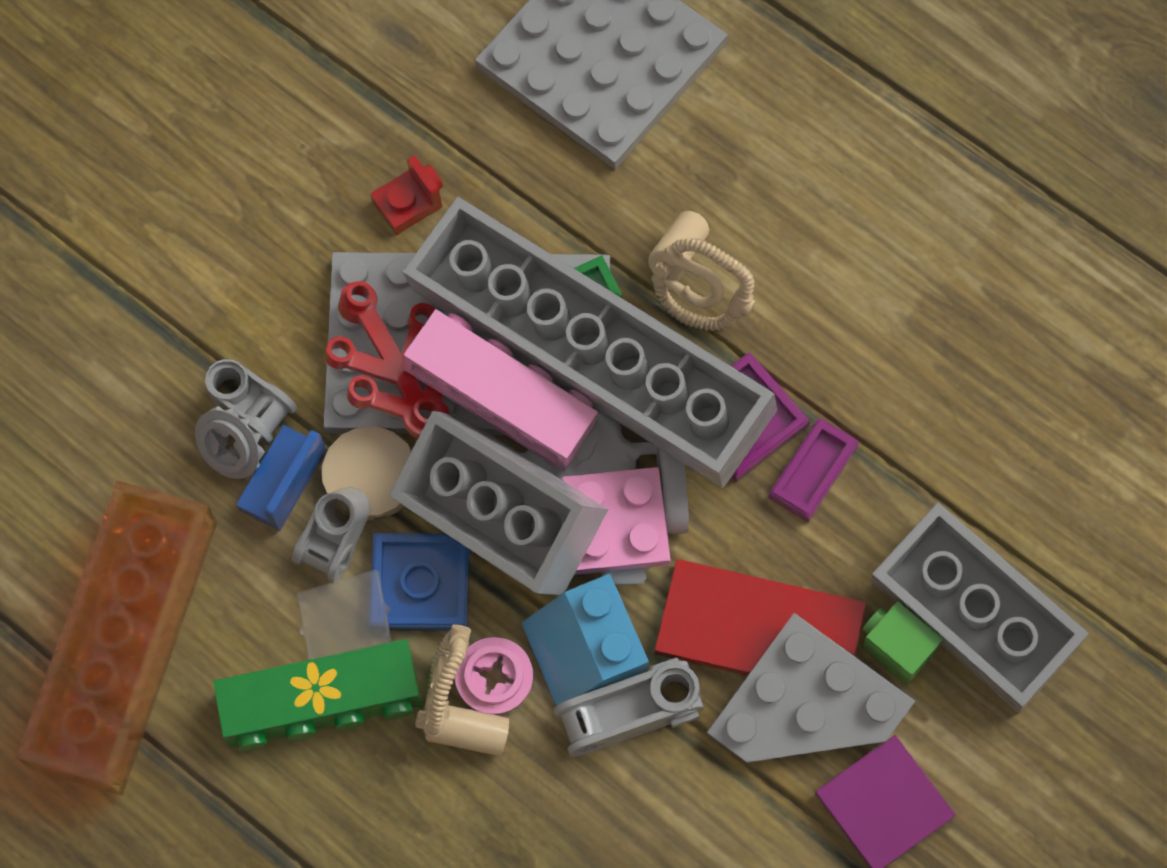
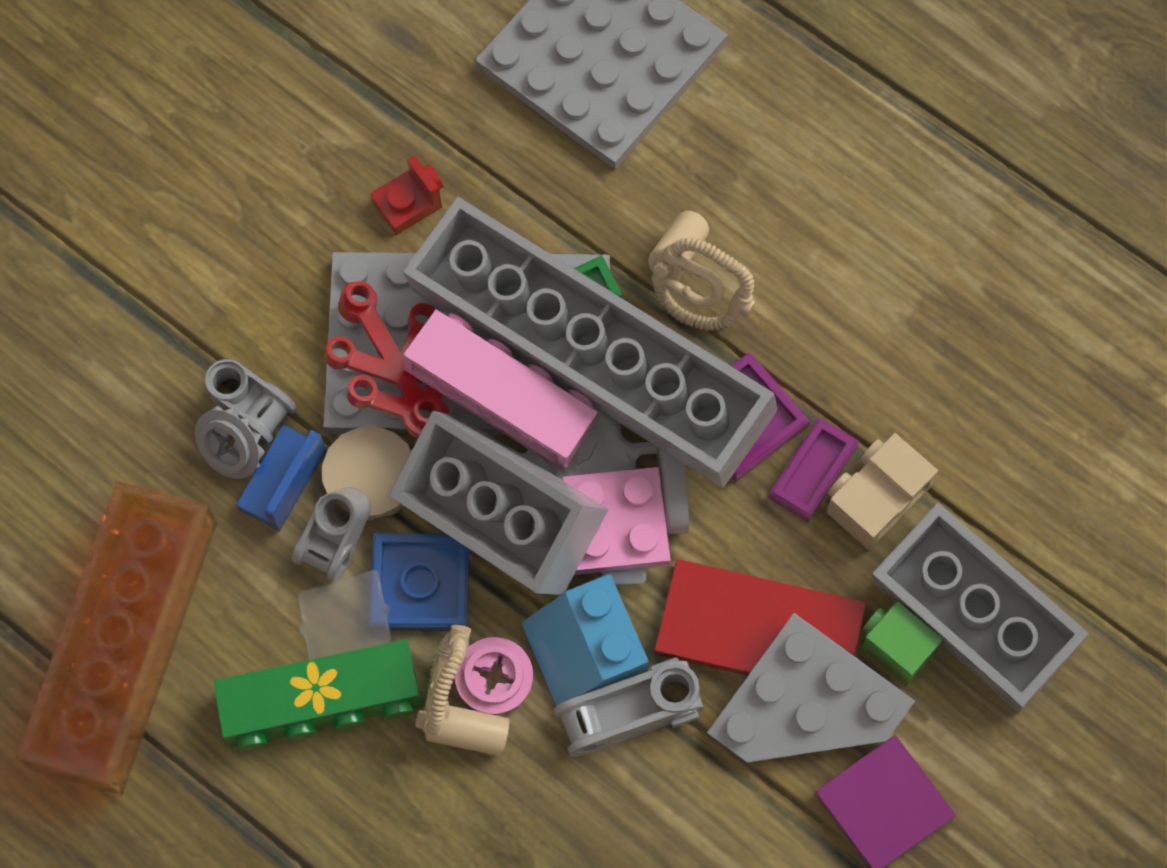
none -> tan brick [827,433,939,551]

